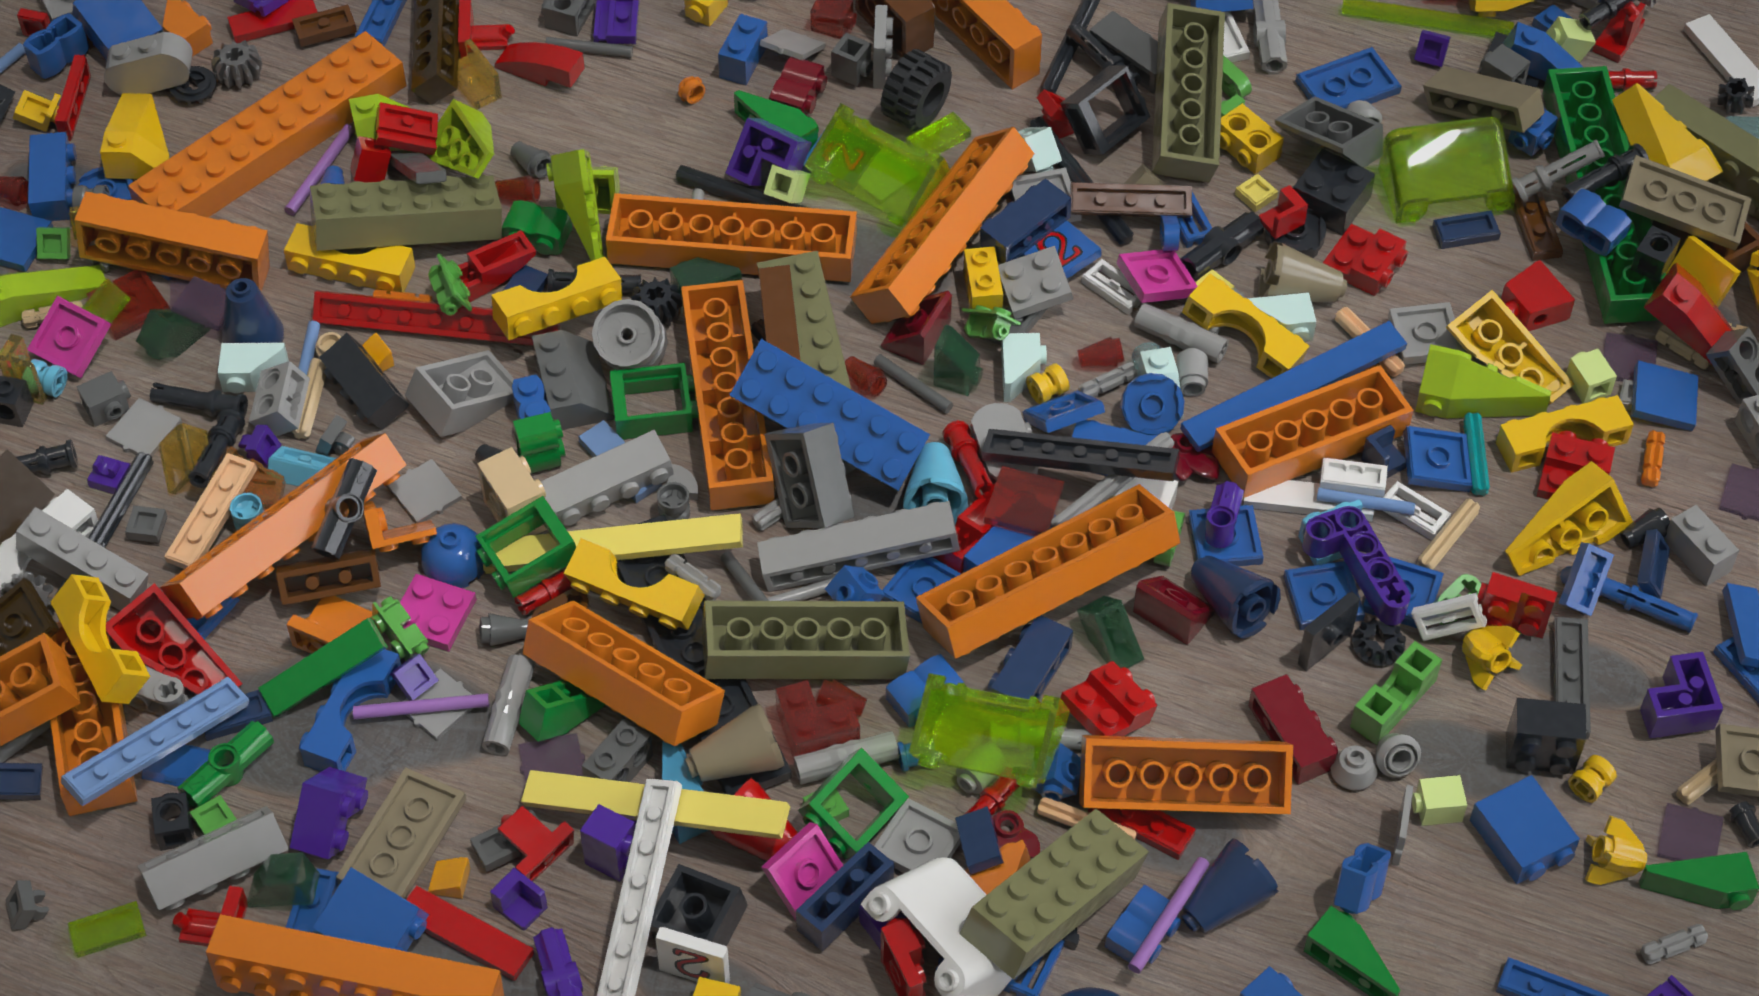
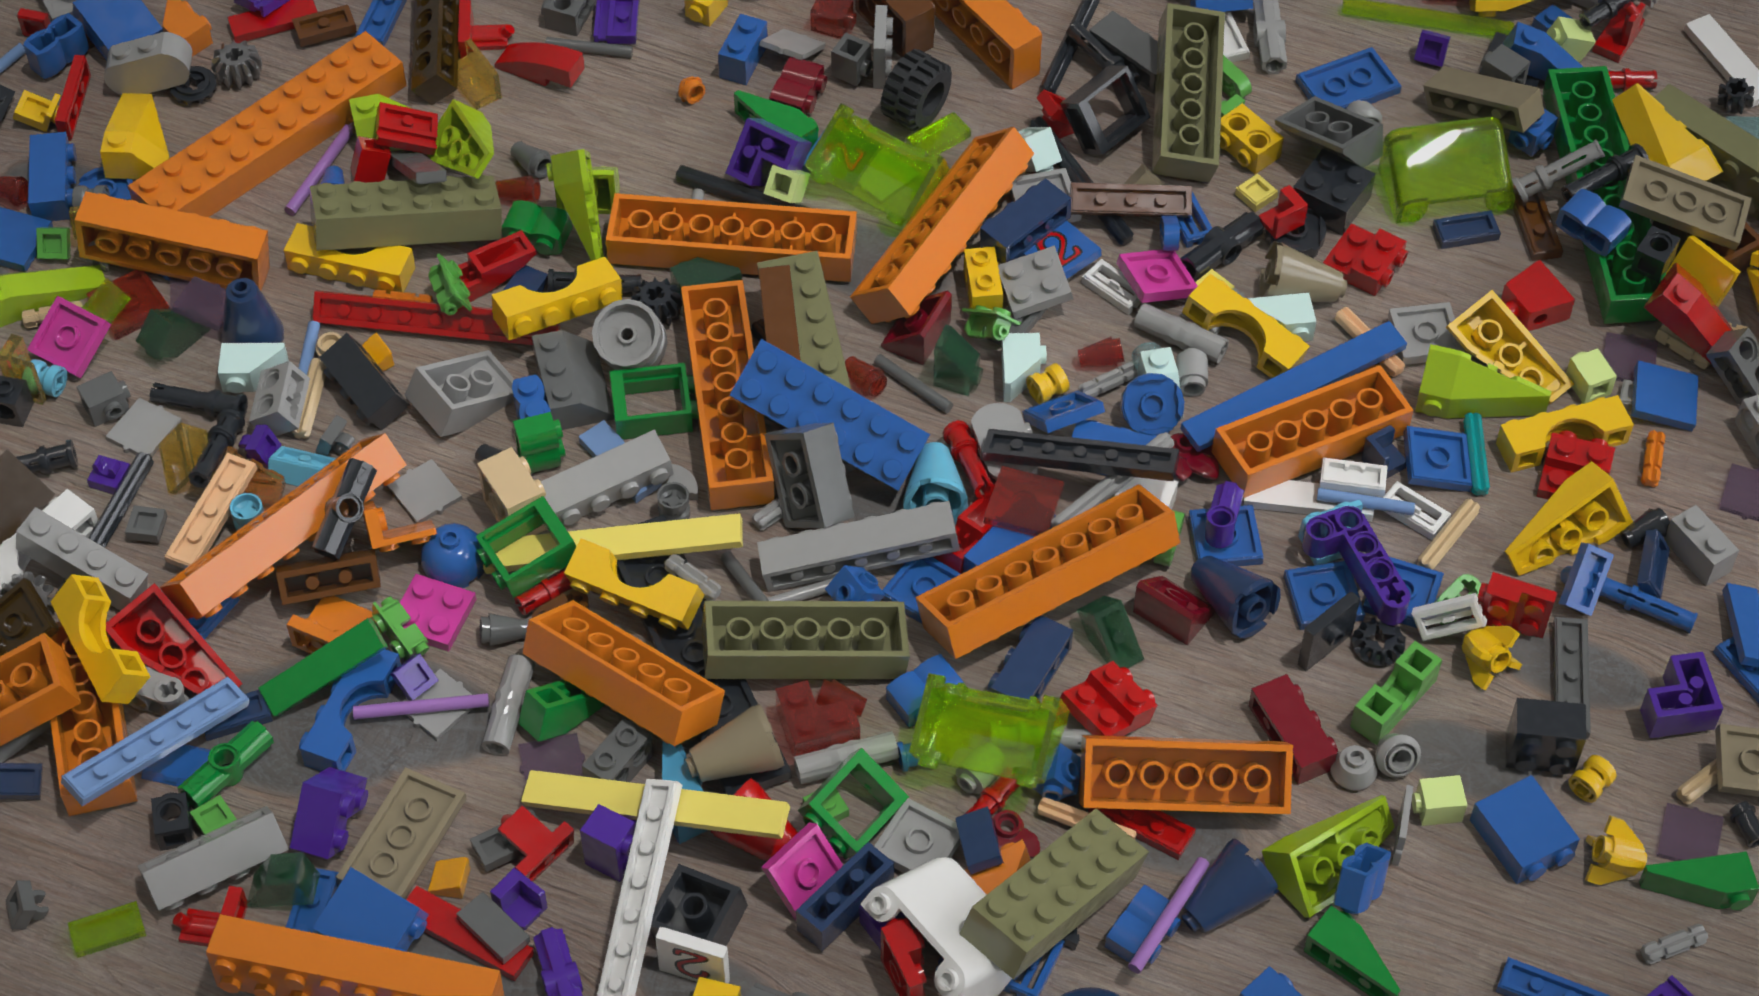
none -> dark grey tile [456,892,531,964]
none -> lime wedge [1262,795,1395,918]

